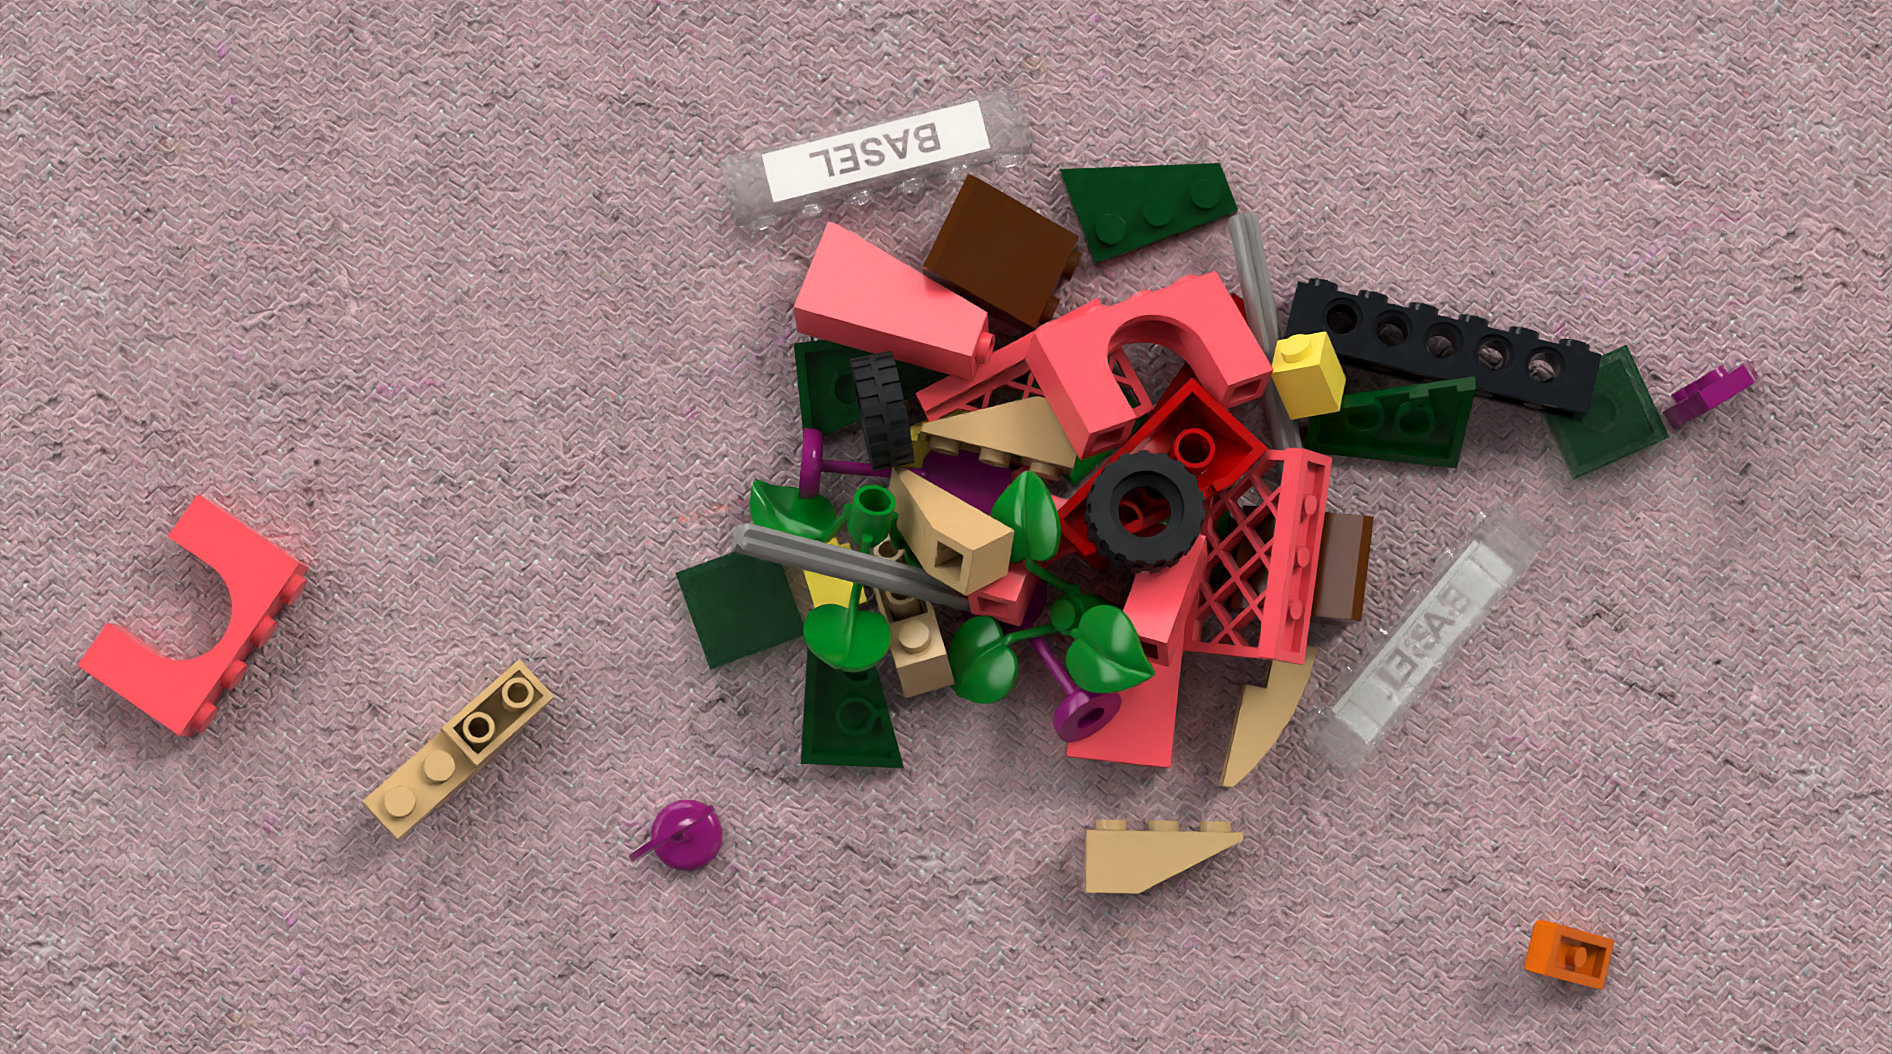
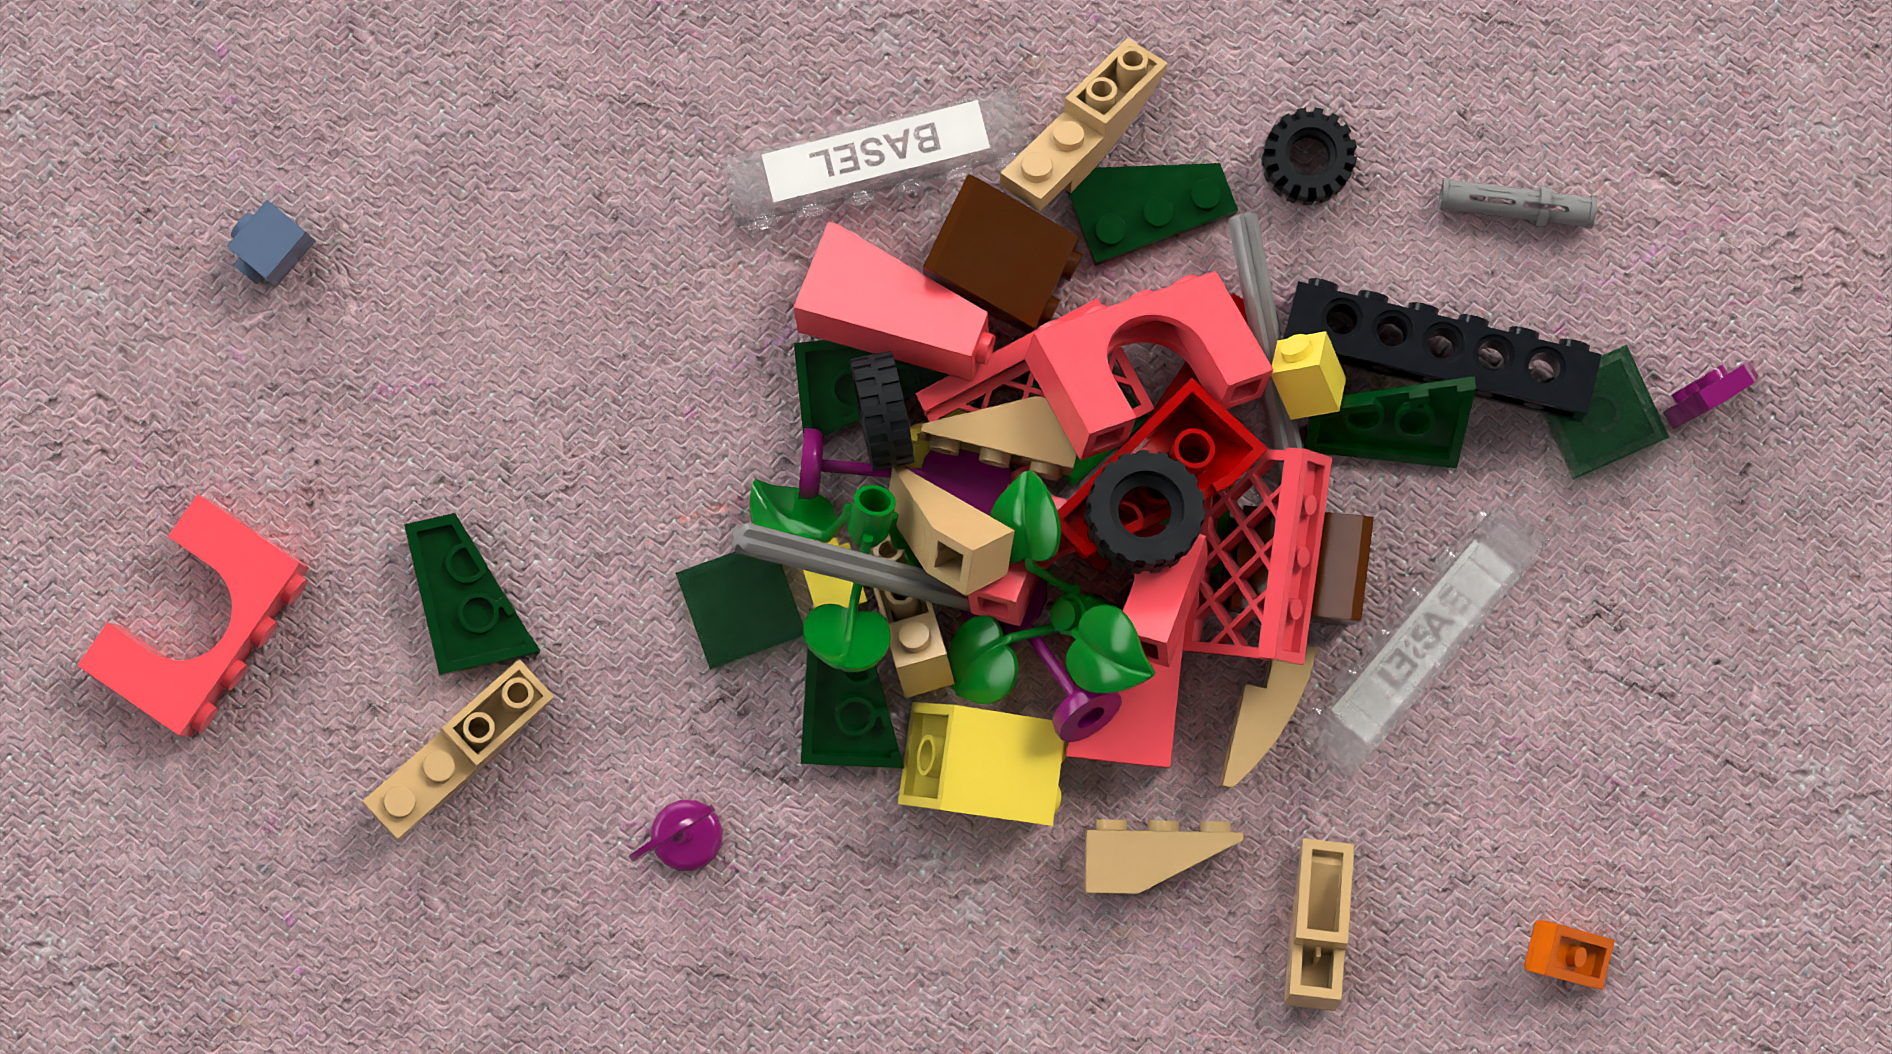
none -> sand blue brick [227,200,315,287]
none -> dark green wing [404,513,541,676]
none -> light yellow slope [898,702,1068,826]
none -> tan slope [1000,38,1168,212]
none -> black tyre [1261,107,1357,205]
none -> tan slope [1284,838,1355,1011]
none -> light grey pin [1439,178,1597,229]

